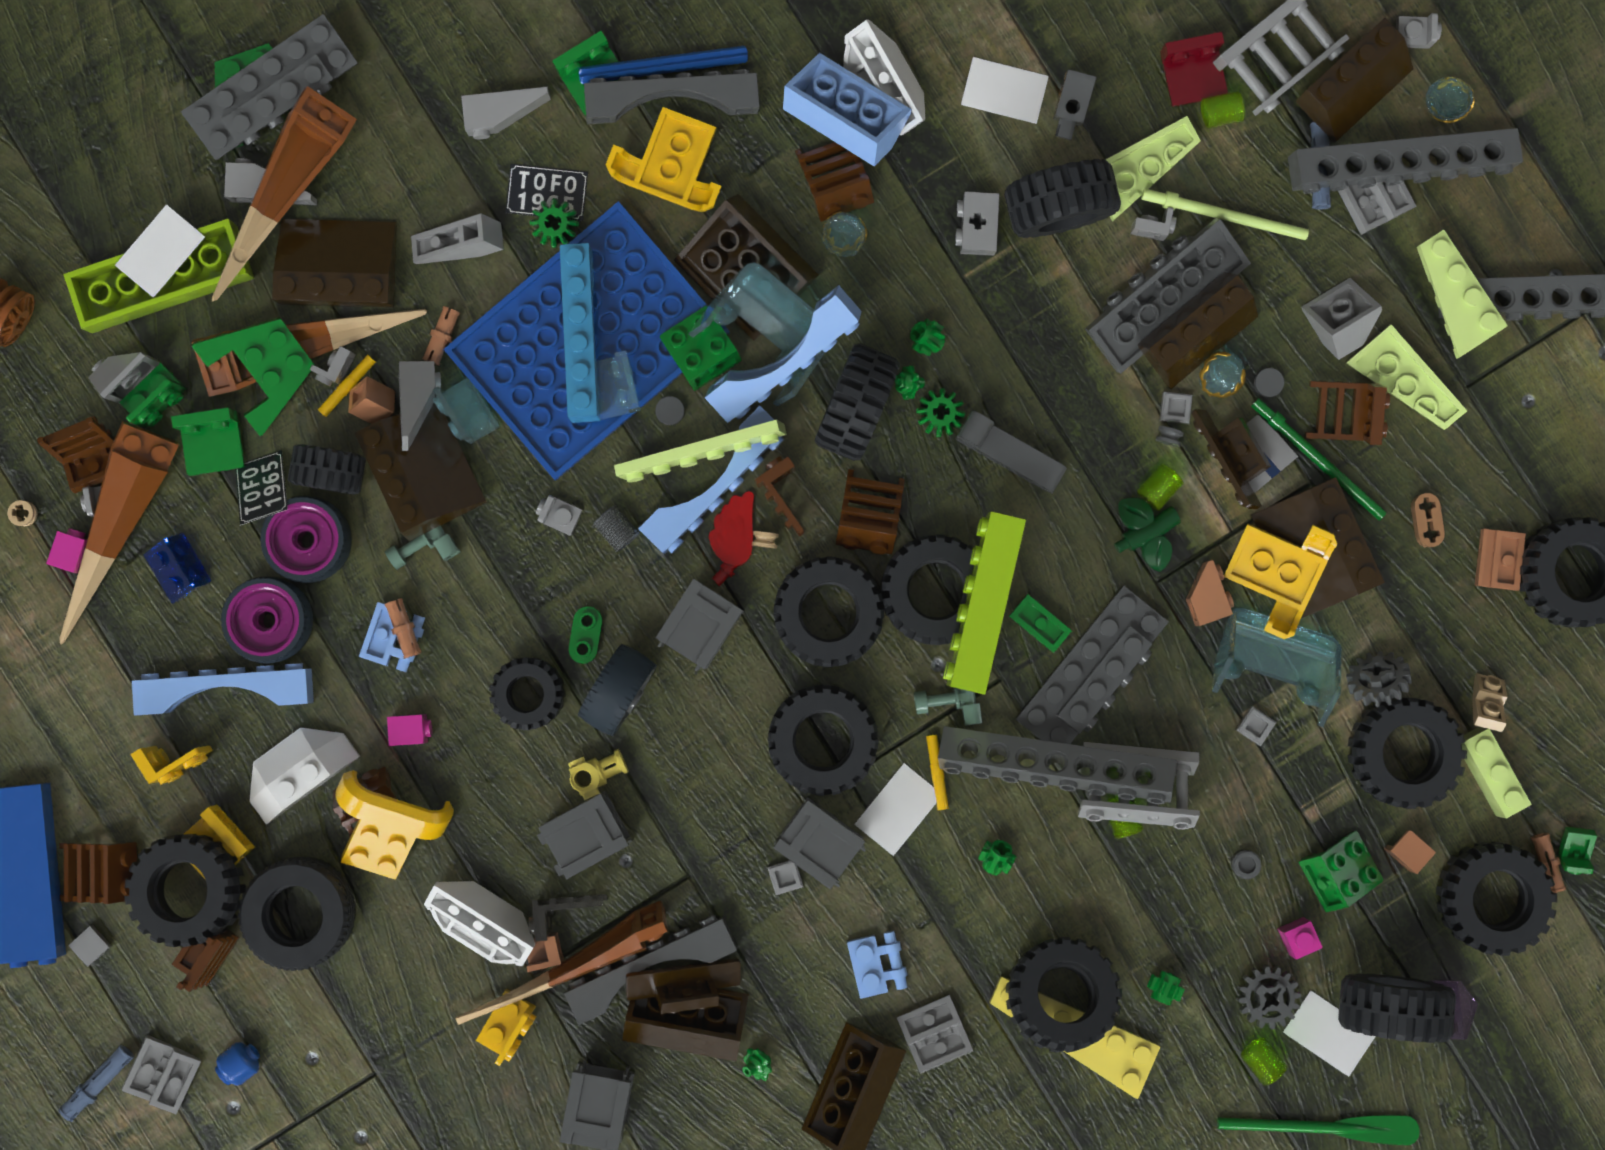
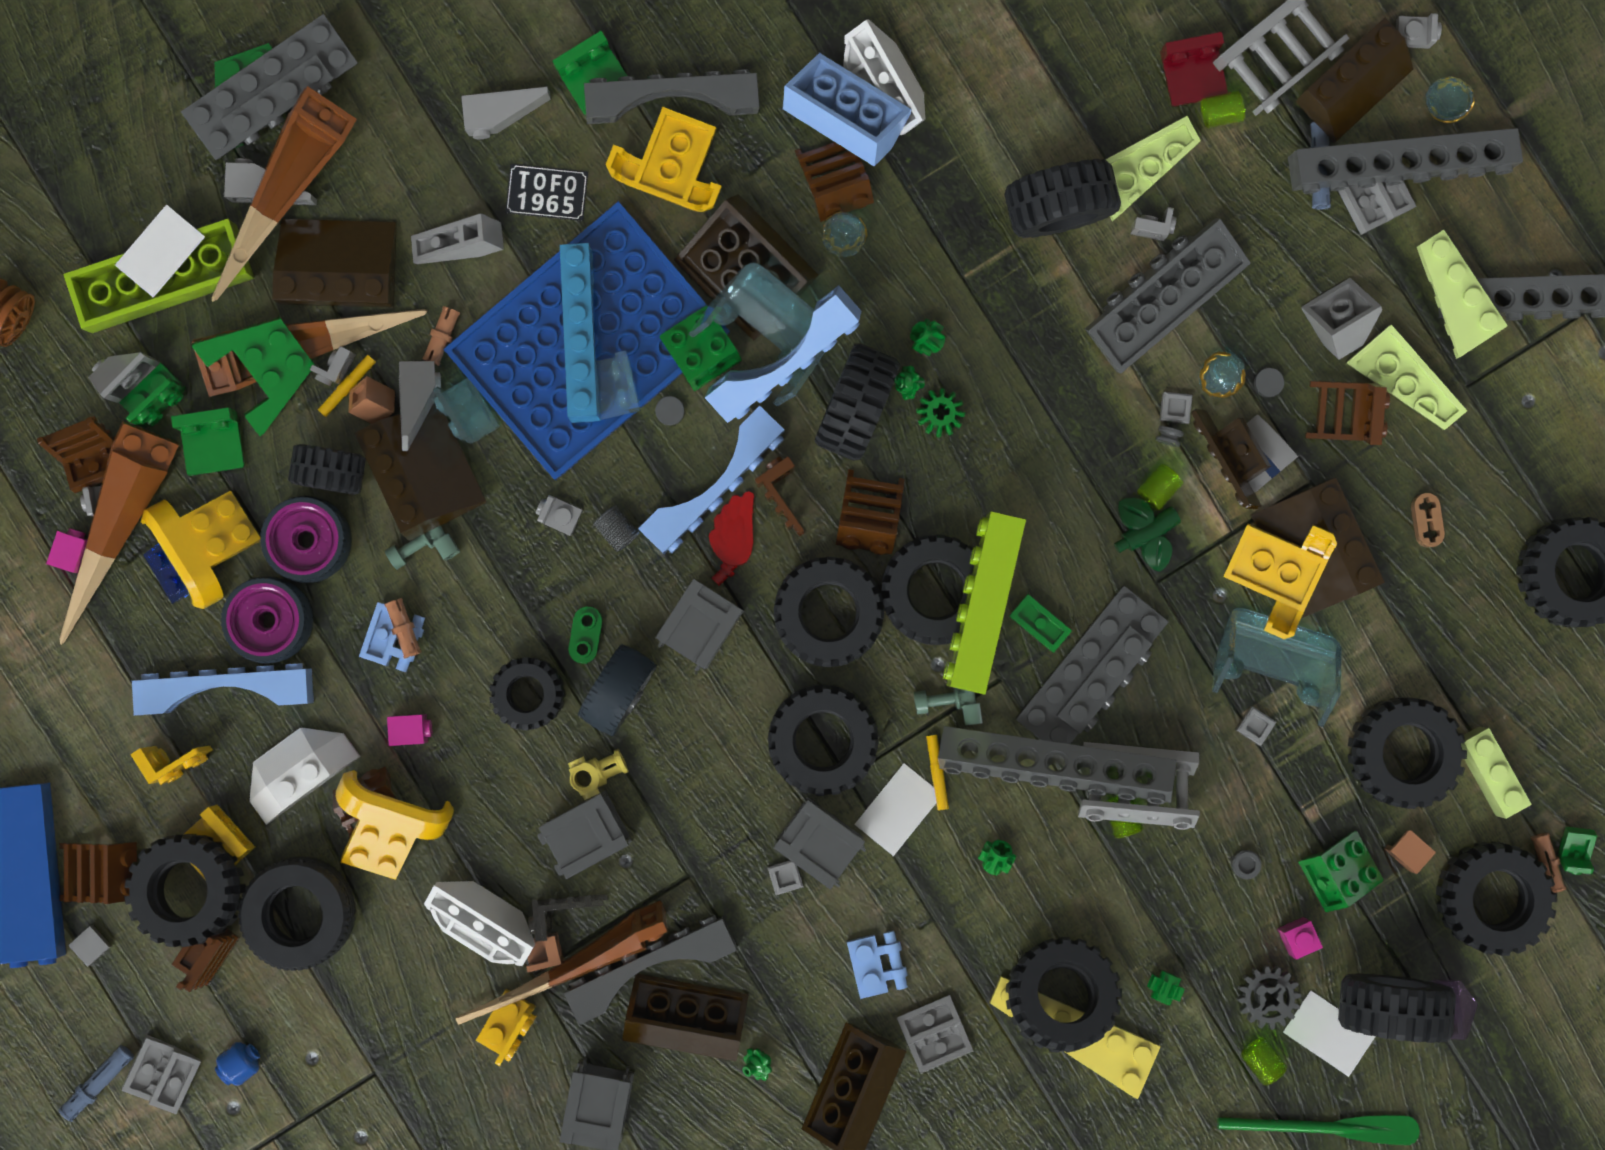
tan bush [7,500,38,527] -> none
black sticker [235,450,288,525] -> none
green gear [530,198,579,248] -> none
blue axle [578,46,748,84] -> none
yellowish green plate [614,419,787,482] -> none
dark brown bracket [626,958,741,1014] -> none
tan bush [752,531,779,549] -> none
light grey brick [955,192,999,256] -> none
dark grey beam [955,411,1067,494] -> none
white sticker [961,57,1049,124] -> none
dark grey torso [1053,69,1096,140] -> none
dark brown slope [1137,272,1258,389] -> none
yellowish green bar [1141,188,1309,240] -> none
nougat slope [1186,560,1234,626] -> none
green bar [1251,398,1387,521] -> none
dark grey gear [1346,651,1412,707] -> none
tan slope [1473,673,1508,732] -> none
nougat plate [1475,529,1526,591] -> none
none -> yellow piece [141,491,260,609]

